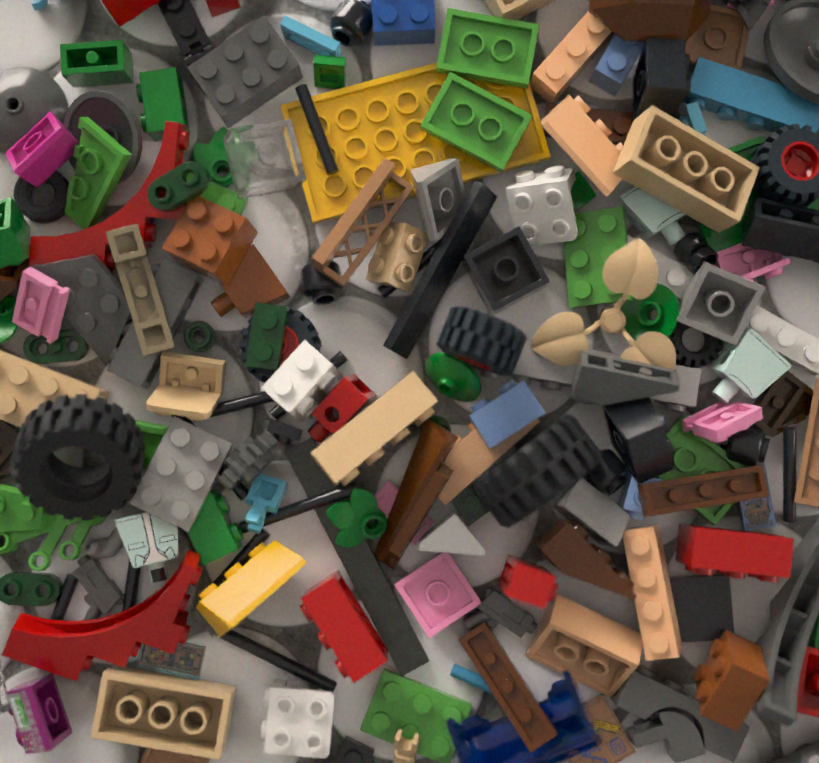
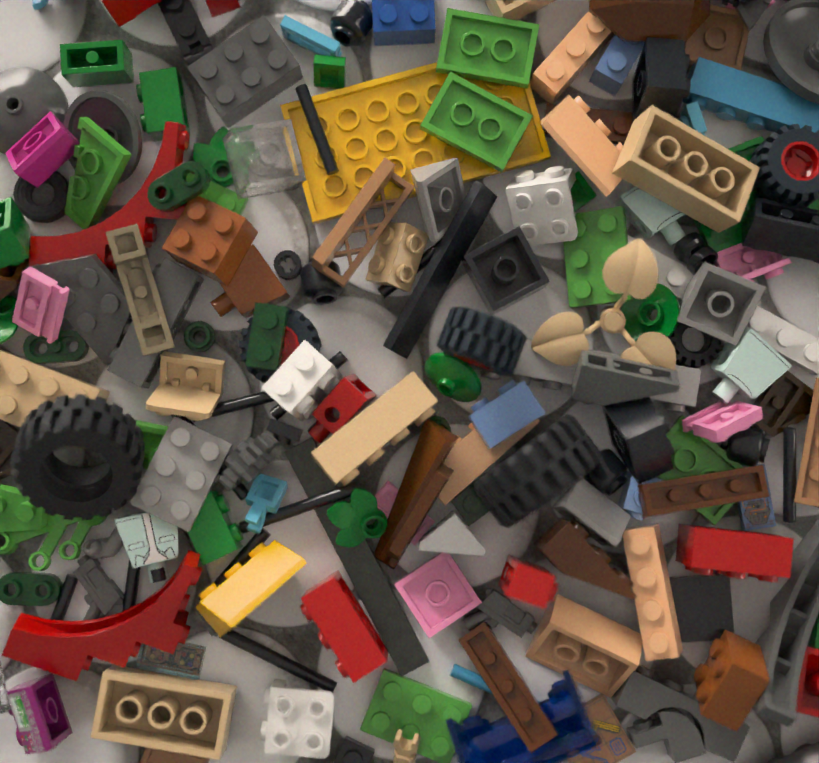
none -> black bush [274,250,302,280]

